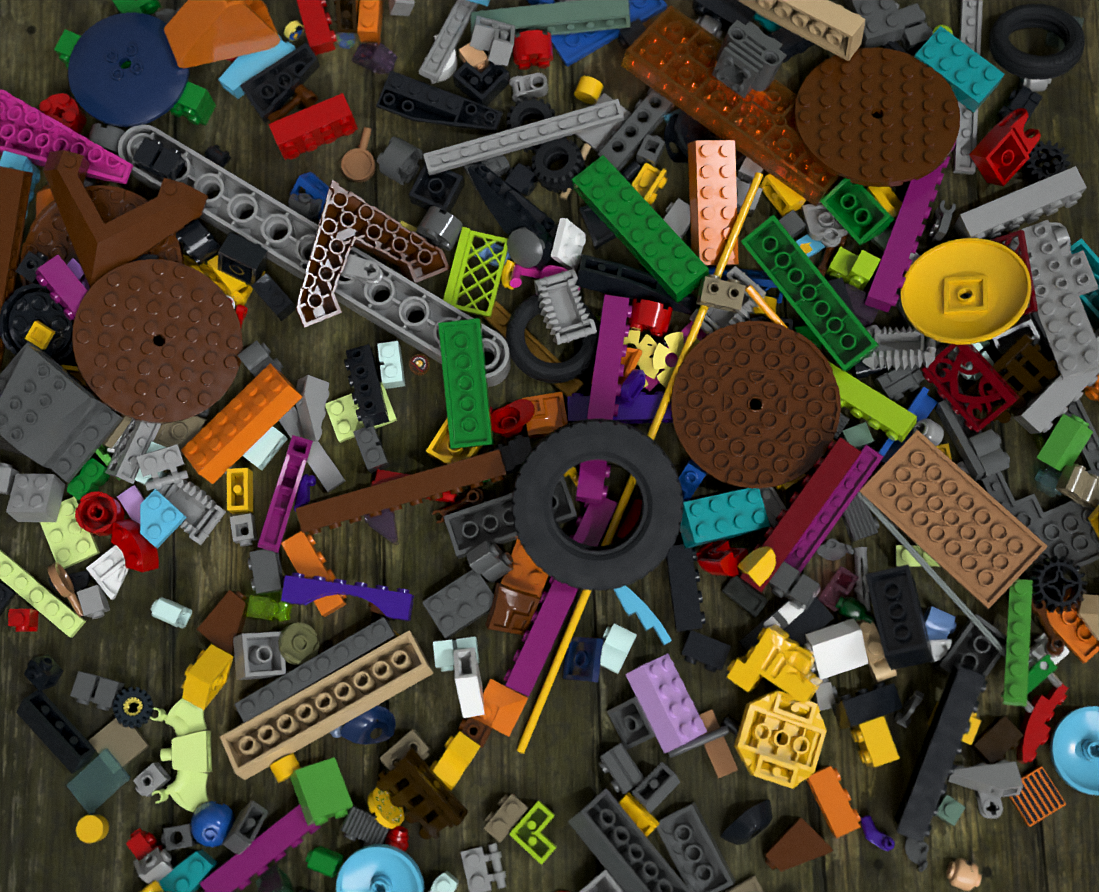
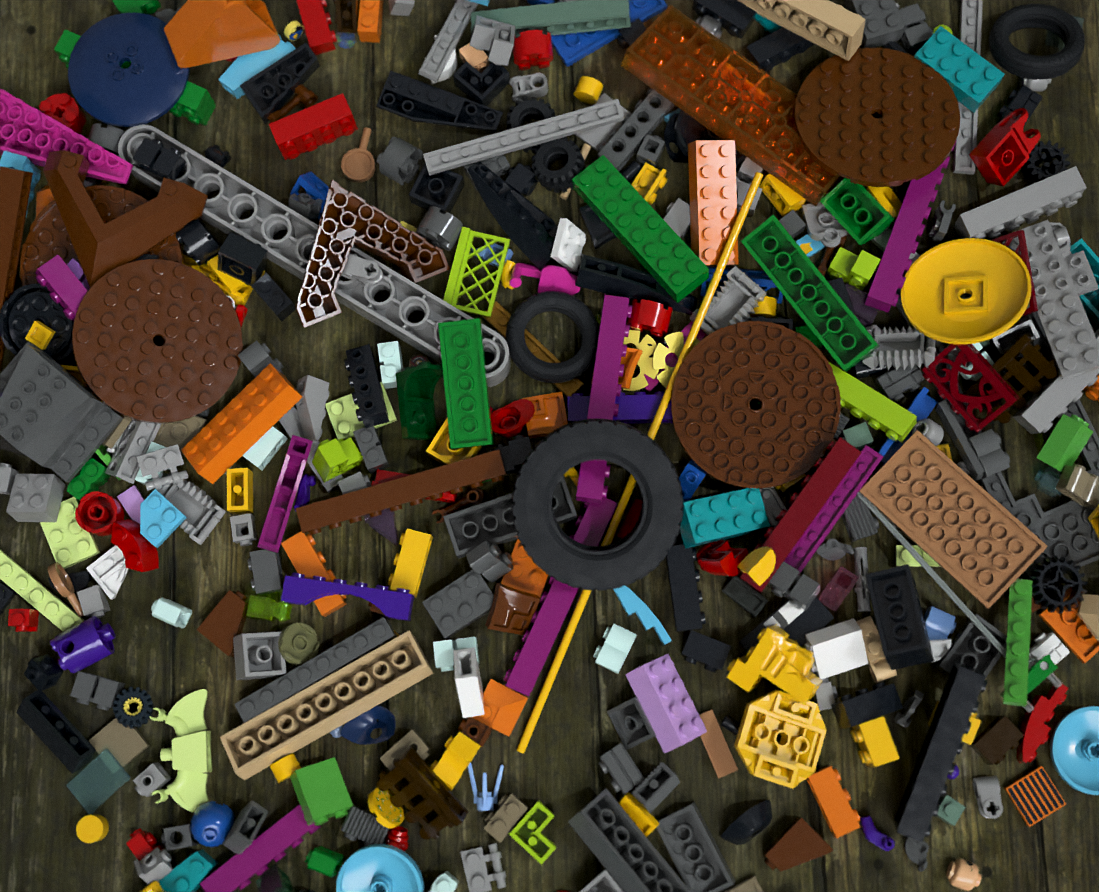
black brick [16,251,49,284] -> none
yellow brick [182,644,233,710] -> none
clear purple slope [351,43,398,74] -> none
dark grey dish [507,227,545,268] -> none
light grey piece [534,269,597,345] -> none
dark blue plate [563,637,603,682] -> none
dark purple tile [621,369,646,402] -> none
dark grey bar [668,725,730,758] -> none
dark tan brick [696,274,746,313] -> none
dark grey piece [712,20,787,98] -> none
light orange bar [745,284,789,329] -> none
dark green plant [835,596,874,624] -> none
light grey slope [948,760,1023,797] -> none
reddish brown brick [1031,600,1065,658] -> none
none -> dark purple cylinder [50,616,116,674]
none -> lime brick [312,437,363,483]
none -> light grey brick [338,472,372,494]
none -> yellow brick [388,529,433,597]
none -> dark green bracket [396,361,443,441]
none -> light blue plant [468,763,504,811]

